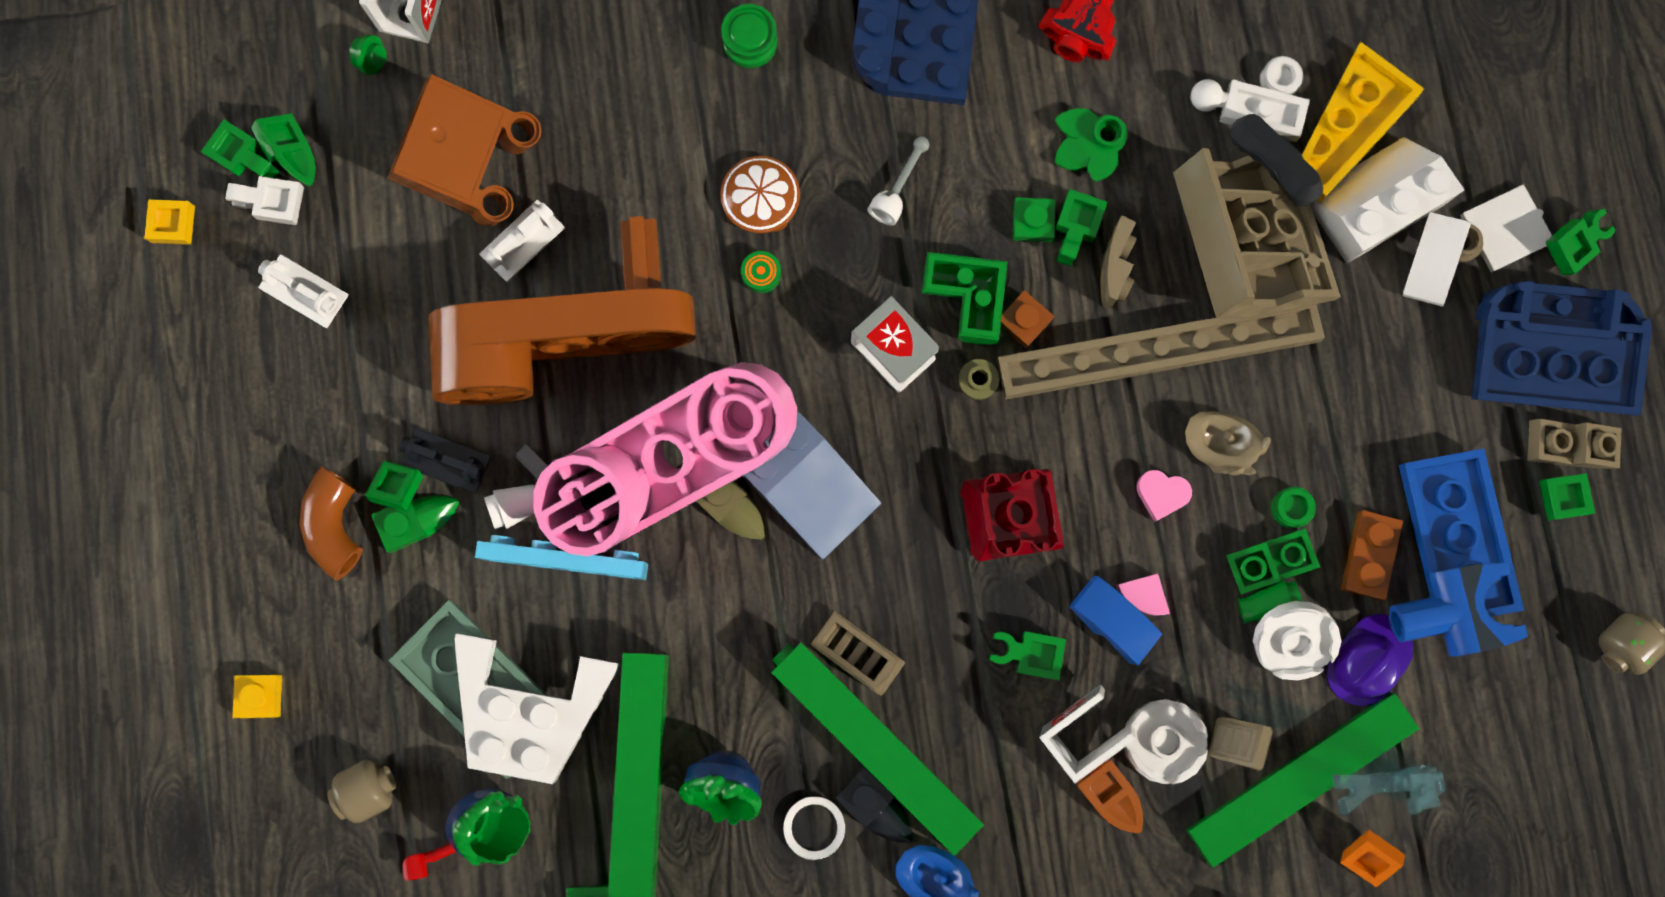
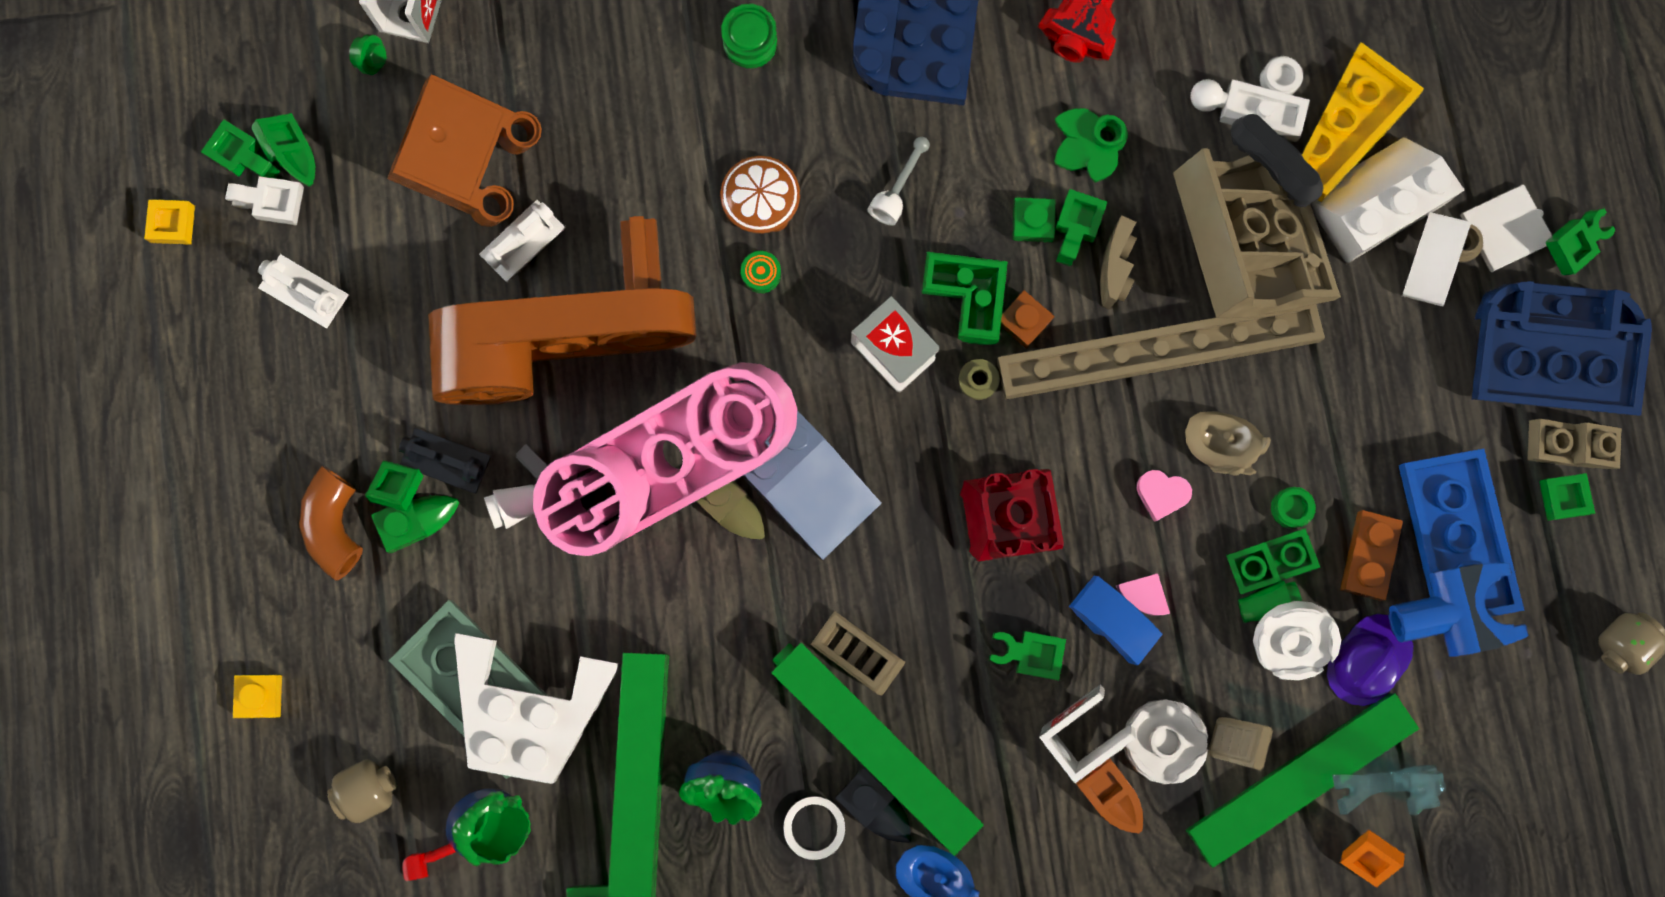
medium azure plate [475,535,648,580] -> none

